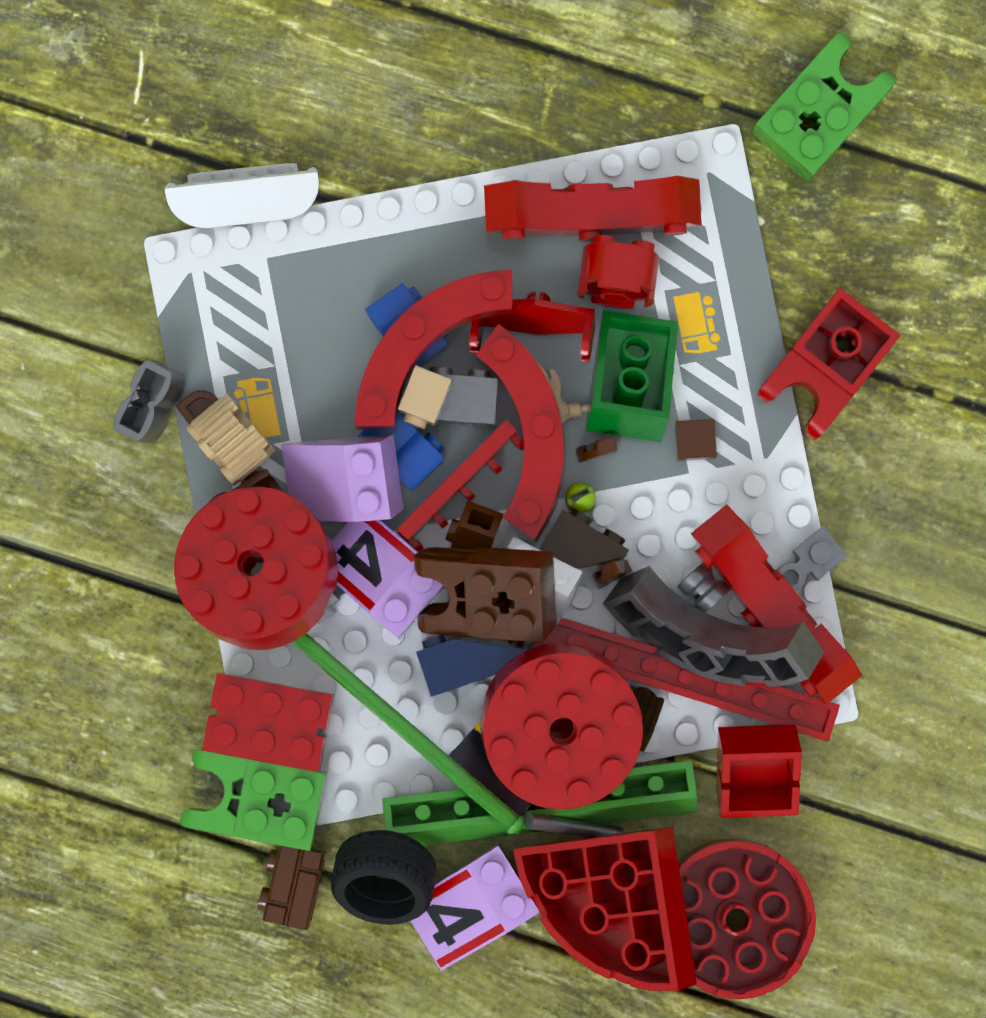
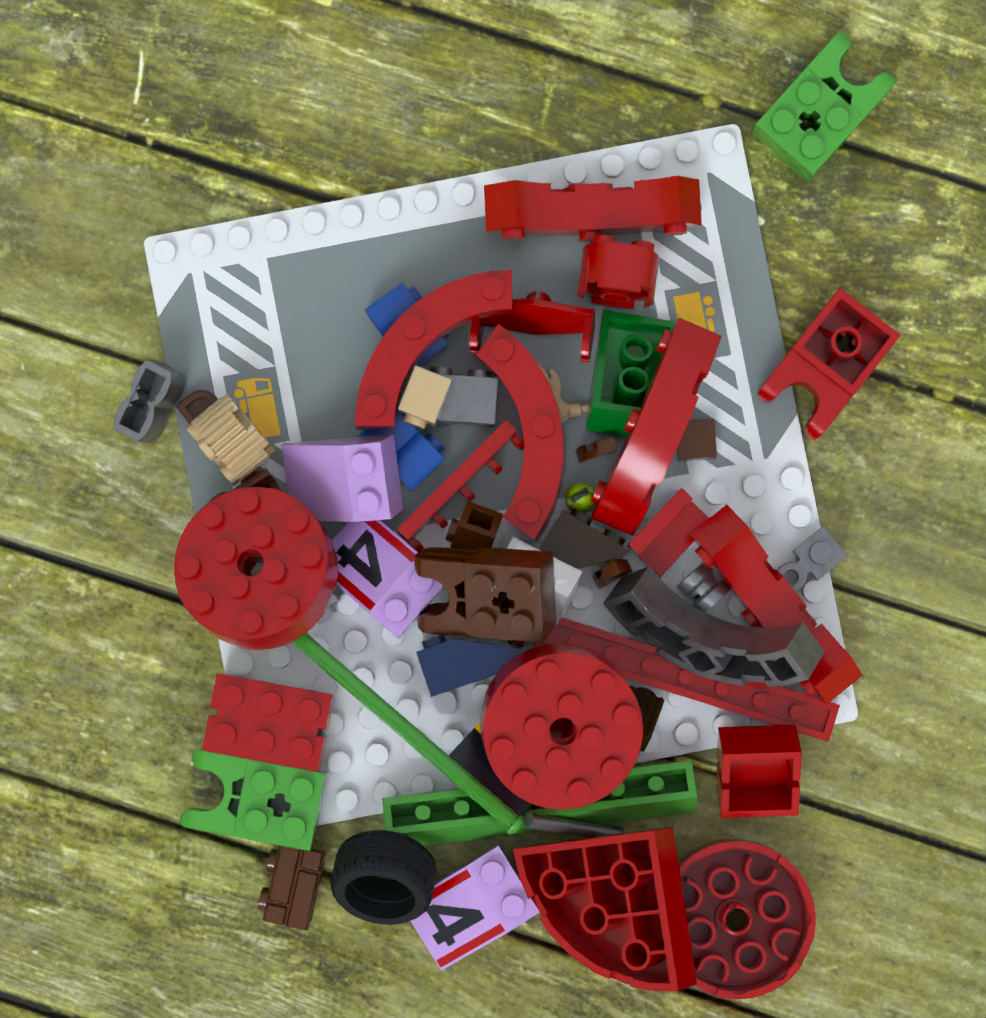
white brick [165,163,319,228] -> none
none -> red brick [590,318,722,536]
none -> red panel [627,488,709,577]

